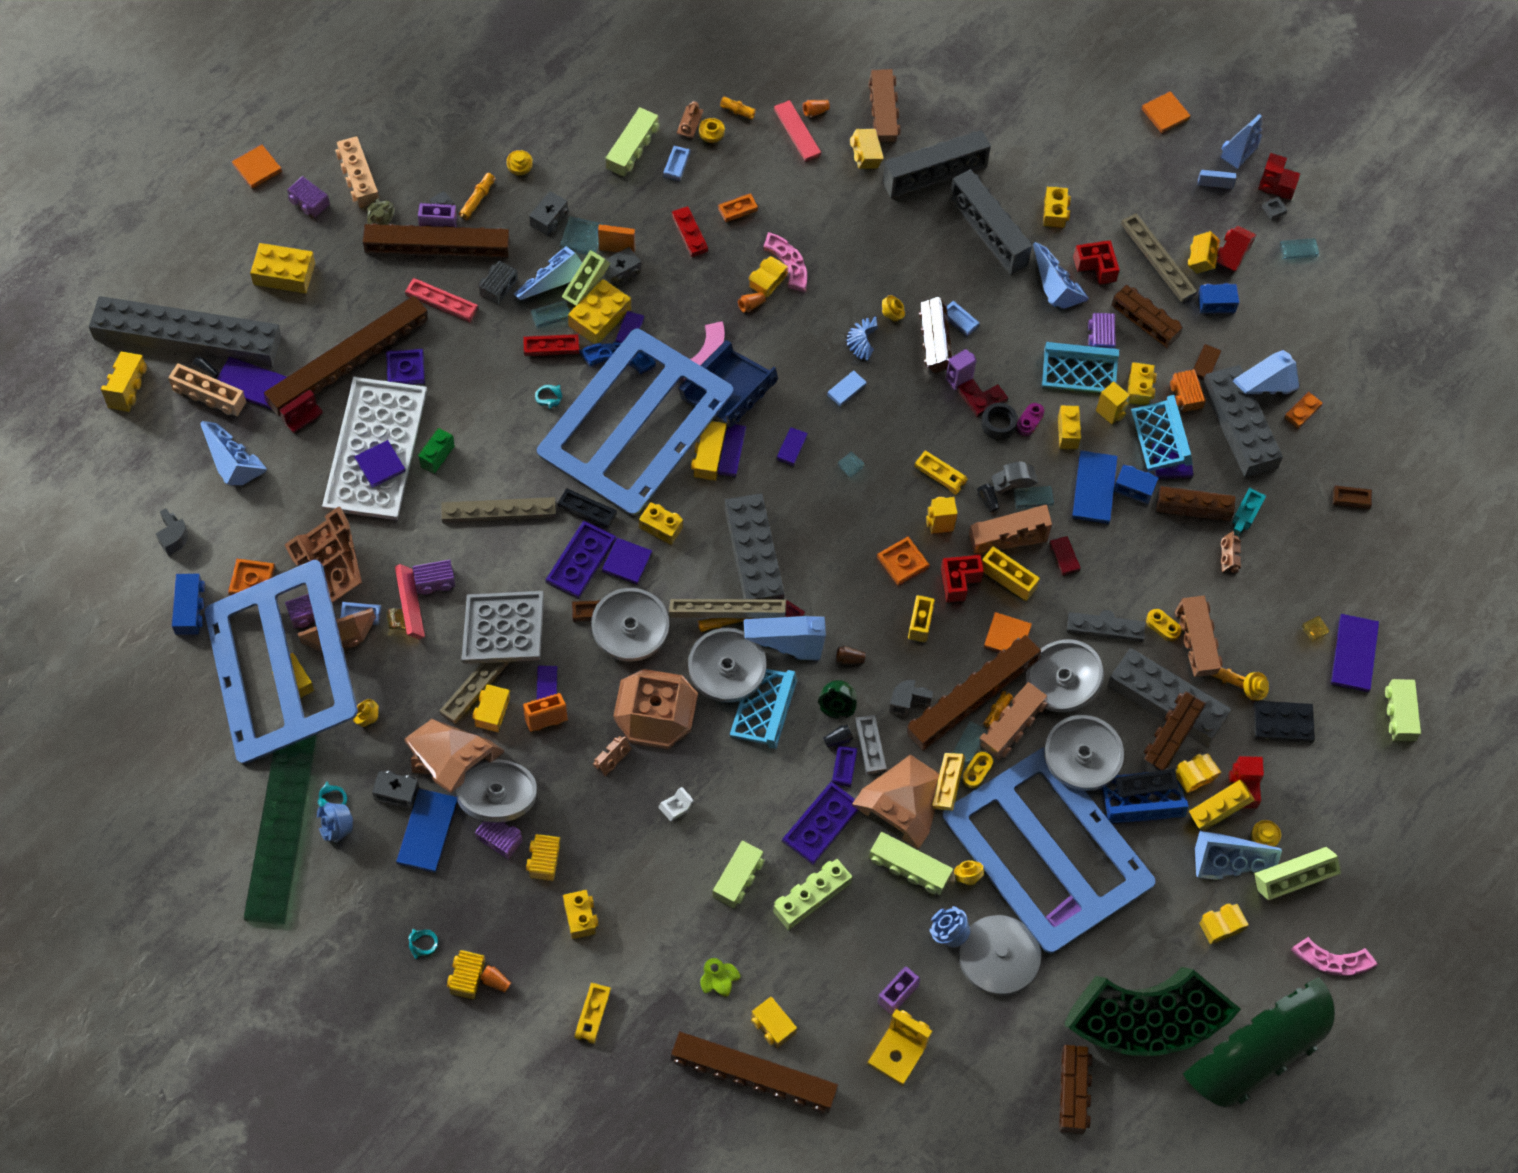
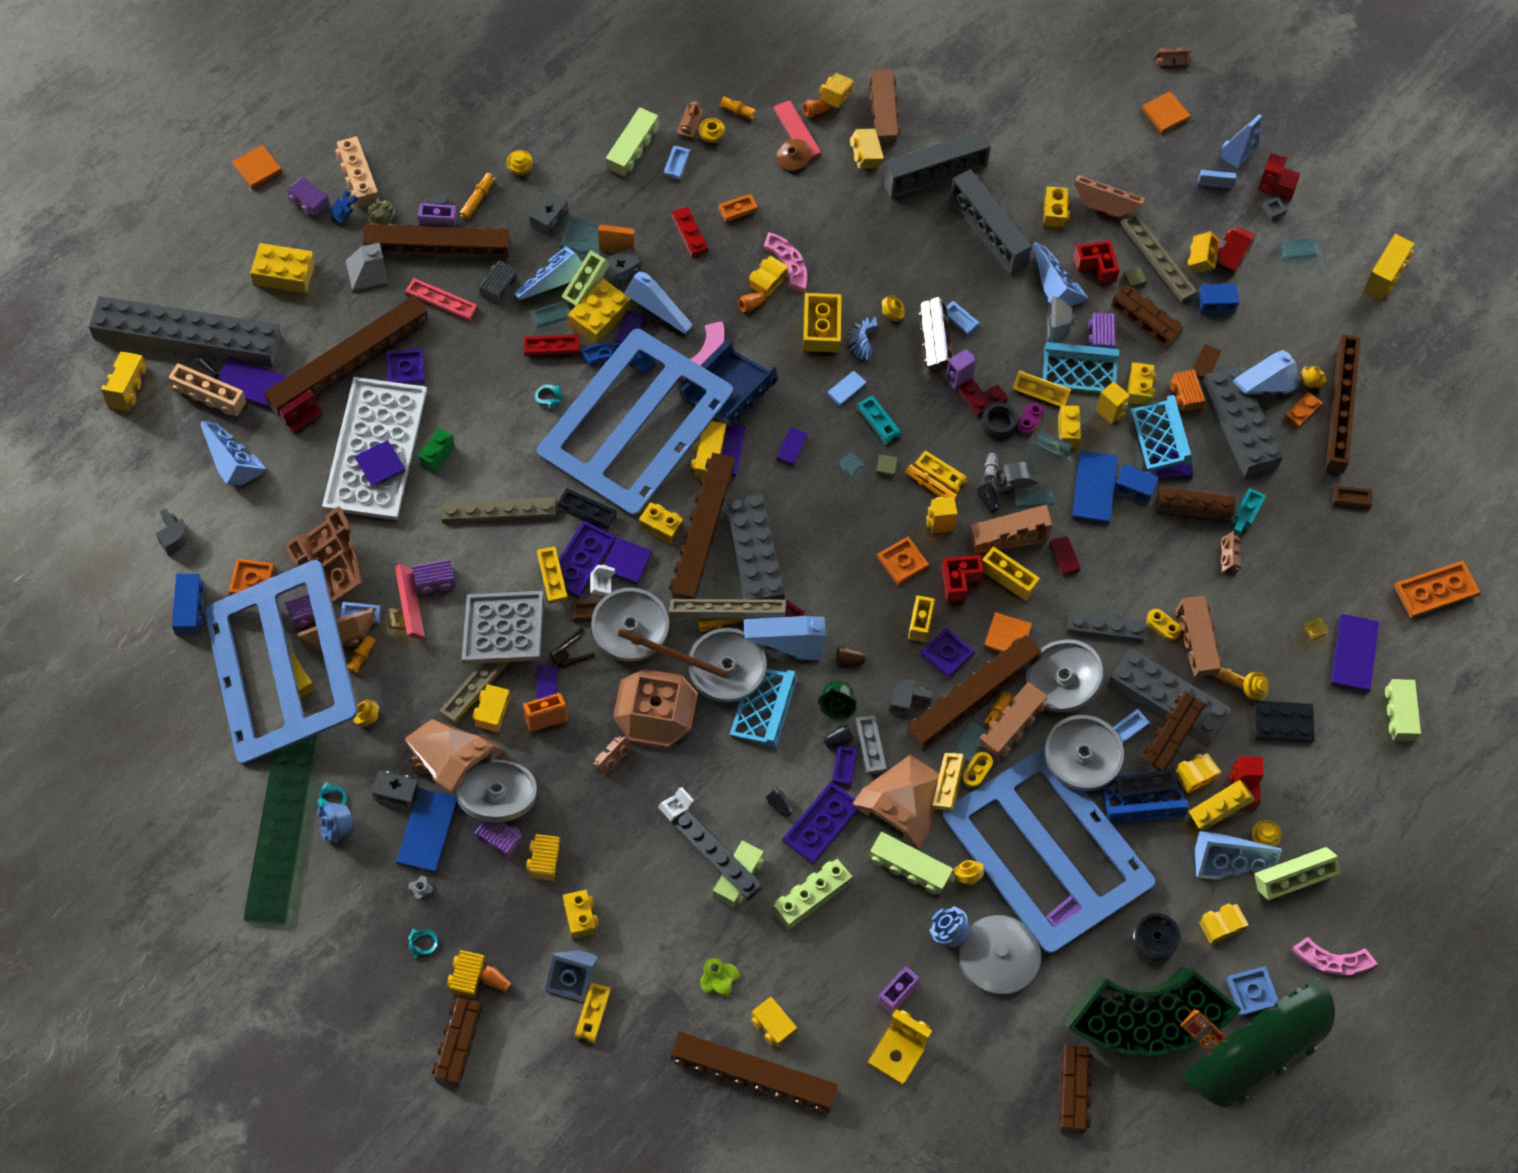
none -> blue plate [329,190,358,224]
none -> light grey slope [346,243,389,292]
none -> light orange pin [347,635,376,674]
none -> light grey plate [408,876,433,899]
none -> reddish brown brick [432,997,482,1087]
none -> yellow plate [537,546,568,604]
none -> sand blue slope [545,950,598,1002]
none -> dark brown plant [549,627,595,667]
none -> white bracket [590,565,615,597]
none -> reddish brown bar [618,629,729,679]
none -> light blue wedge [624,271,692,334]
none -> reddish brown brick [669,452,735,599]
none -> black plate [672,810,763,901]
none -> black cone [765,788,794,818]
none -> dark orange dish [777,139,811,171]
none -> yellow brick [803,293,841,353]
none -> yellow brick [819,72,854,108]
none -> teal plate [857,395,902,445]
none -> olive tile [876,455,898,477]
none -> light orange pin [905,464,958,500]
none -> dark purple tile [920,627,975,680]
none -> light grey pin [984,453,999,484]
none -> yellow plate [1013,370,1071,406]
none -> clear light blue tile [1034,429,1072,459]
none -> light grey slope [1047,296,1075,343]
none -> nougat wedge [1074,175,1145,217]
none -> light blue tile [1112,709,1151,745]
none -> olive tile [1123,267,1147,288]
none -> black wheel [1131,913,1181,965]
none -> nougat hinge [1155,47,1192,67]
none -> slope [1181,1010,1228,1053]
none -> medium blue plate [1226,966,1279,1017]
none -> yellow plate [1301,366,1327,388]
none -> reddish brown brick [1325,335,1361,474]
none -> yellow brick [1363,233,1415,301]
none -> orange plate [1394,560,1481,618]

